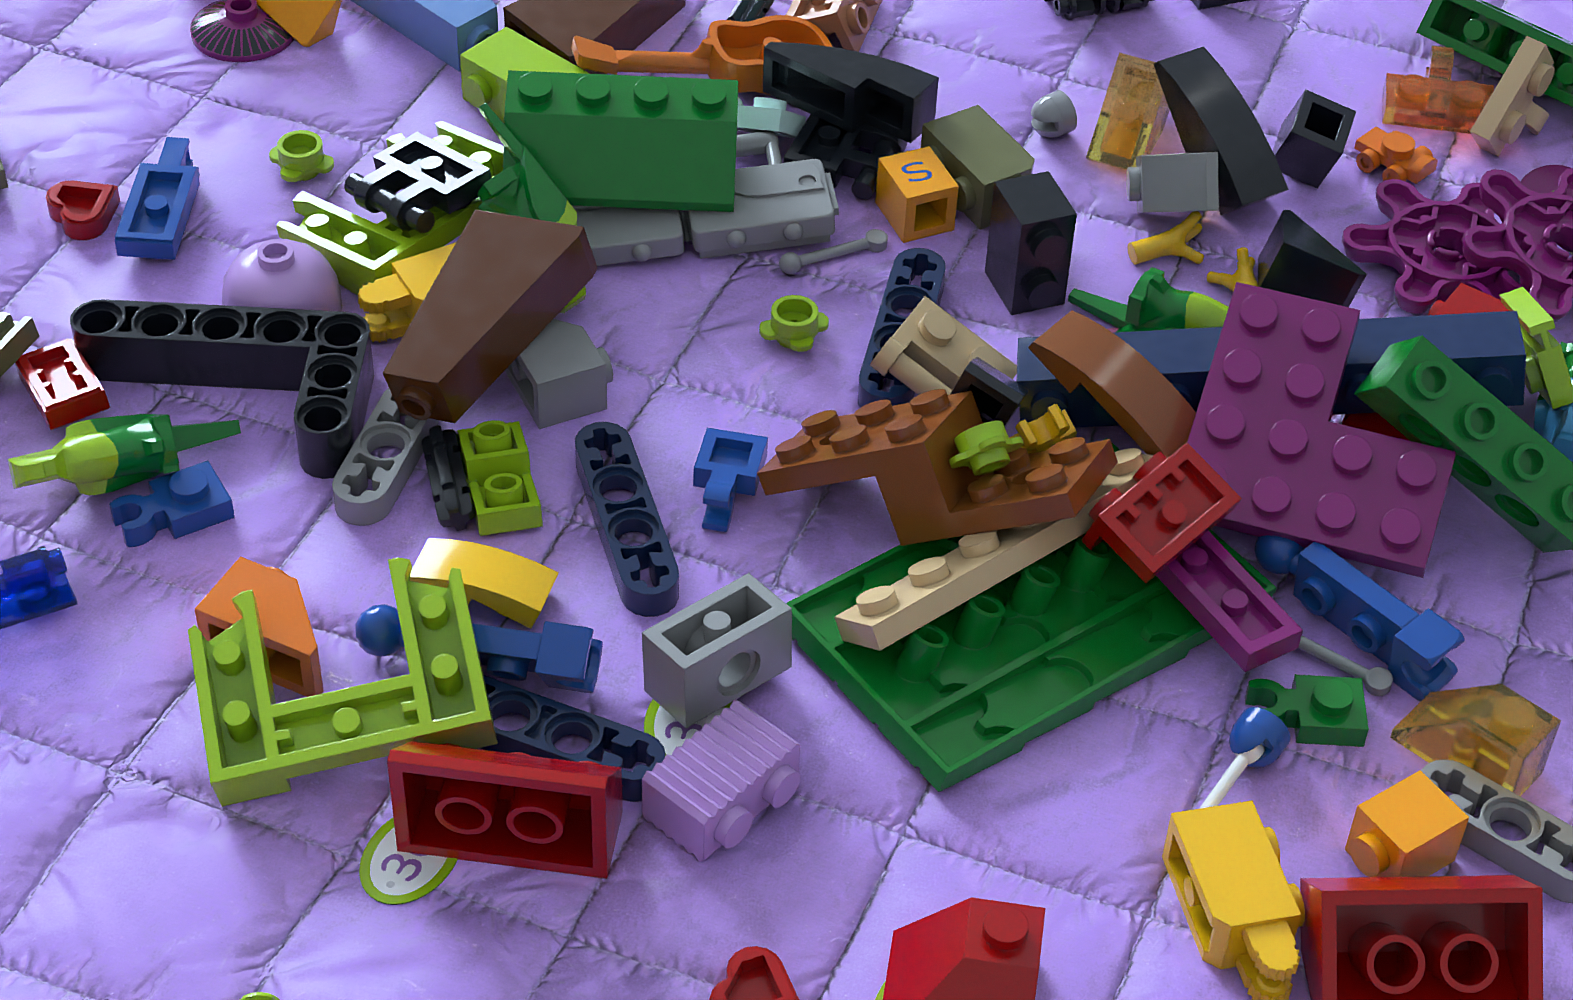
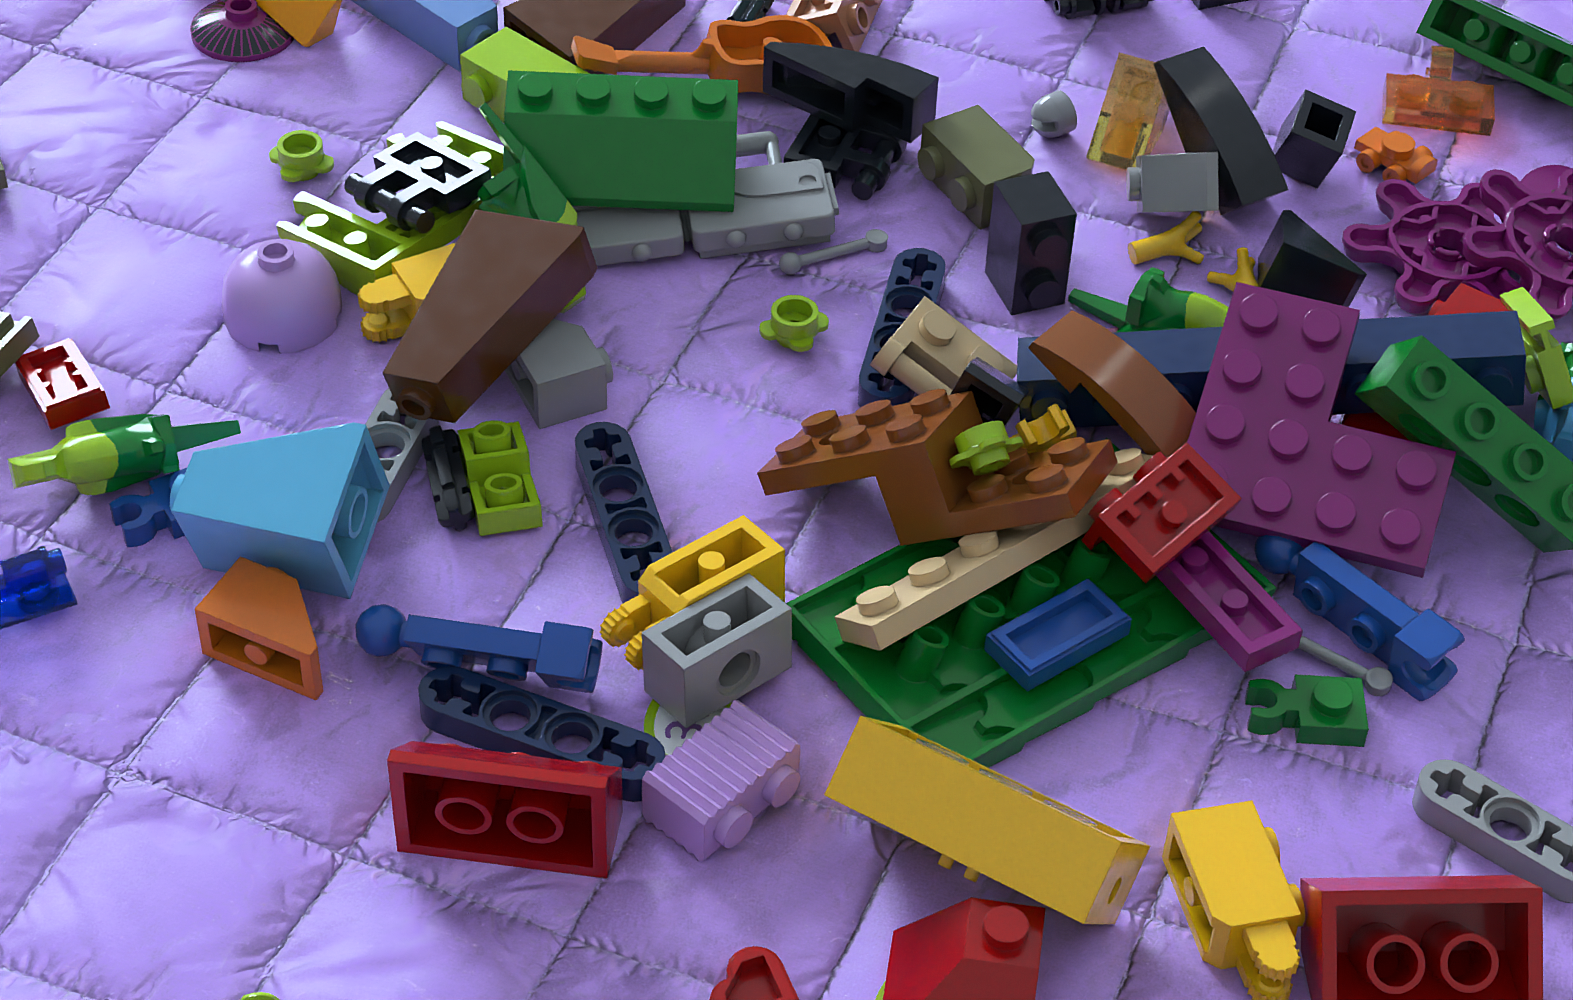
red tile [46,180,120,240] -> none
black beam [70,299,374,479] -> none
blue hinge [114,137,200,260] -> none
lime wedge [188,557,498,807] -> none
sticker [359,818,458,905] -> none
yellow slope [409,538,559,629] -> none
blue plate [693,427,768,532] -> none
light aqua plate [737,97,806,138] -> none
light orange brick [875,146,959,243] -> none
blue hinge [1199,707,1291,809] -> none
light orange brick [1345,770,1469,877] -> none
clear yellow slope [1390,684,1561,796] -> none
tan plate [1470,36,1555,156] -> none
none -> medium azure slope [170,422,390,599]
none -> yellow hinge [599,515,785,671]
none -> yellow brick [824,716,1150,924]
none -> blue tile [984,579,1132,692]

